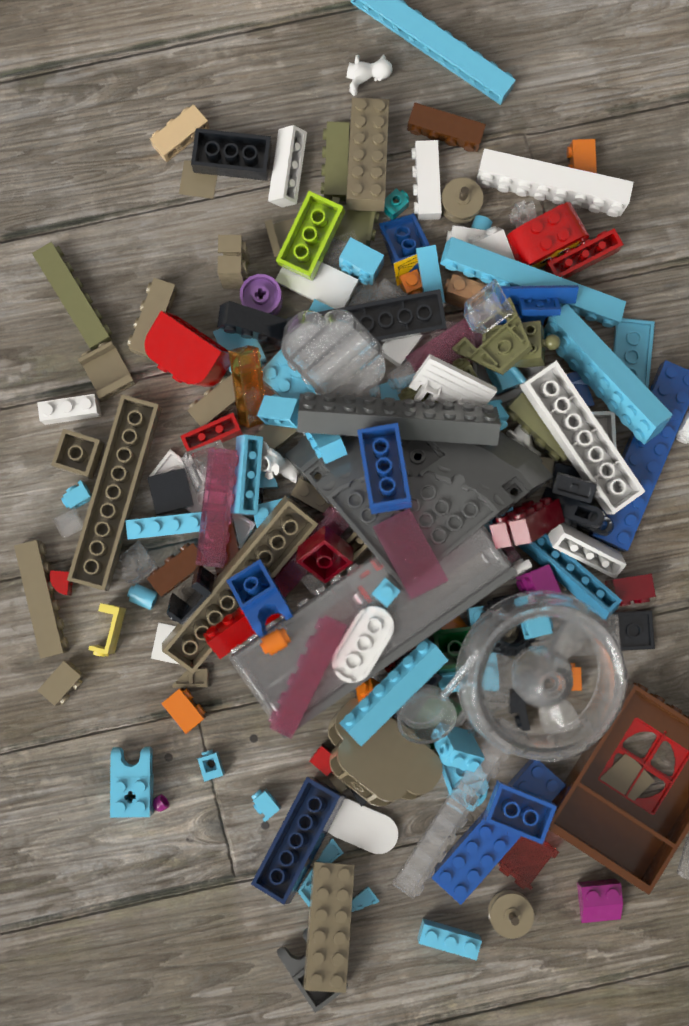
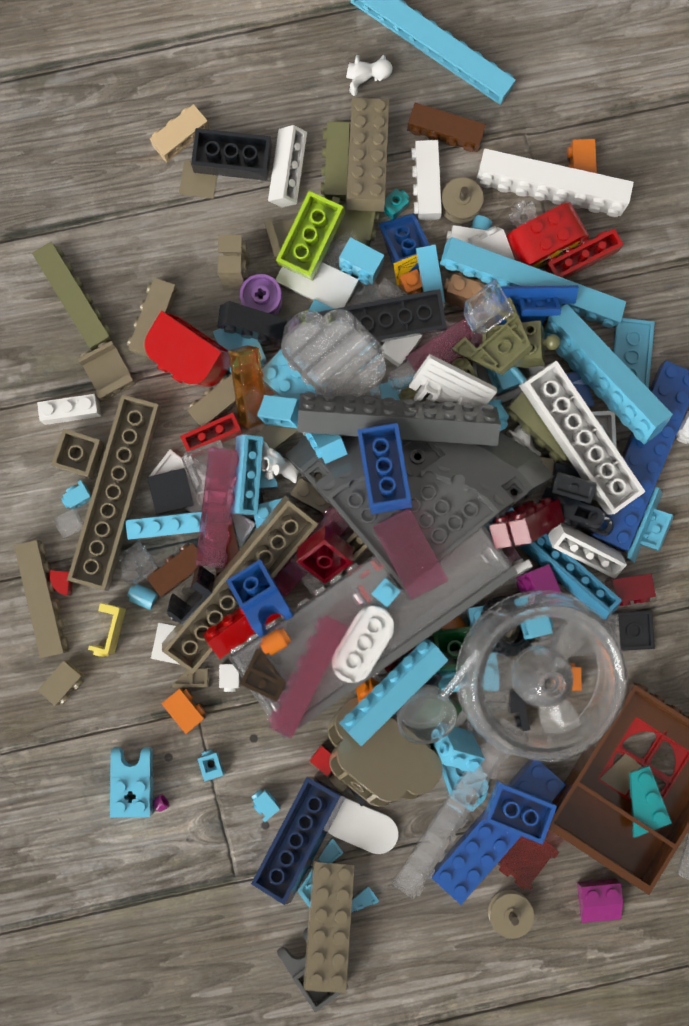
medium azure brick [417,918,482,960] -> none
none -> white brick [219,664,241,692]
none -> dark brown wing [240,648,286,702]
none -> medium azure bracket [627,487,674,563]
none -> teal wing [629,765,671,838]

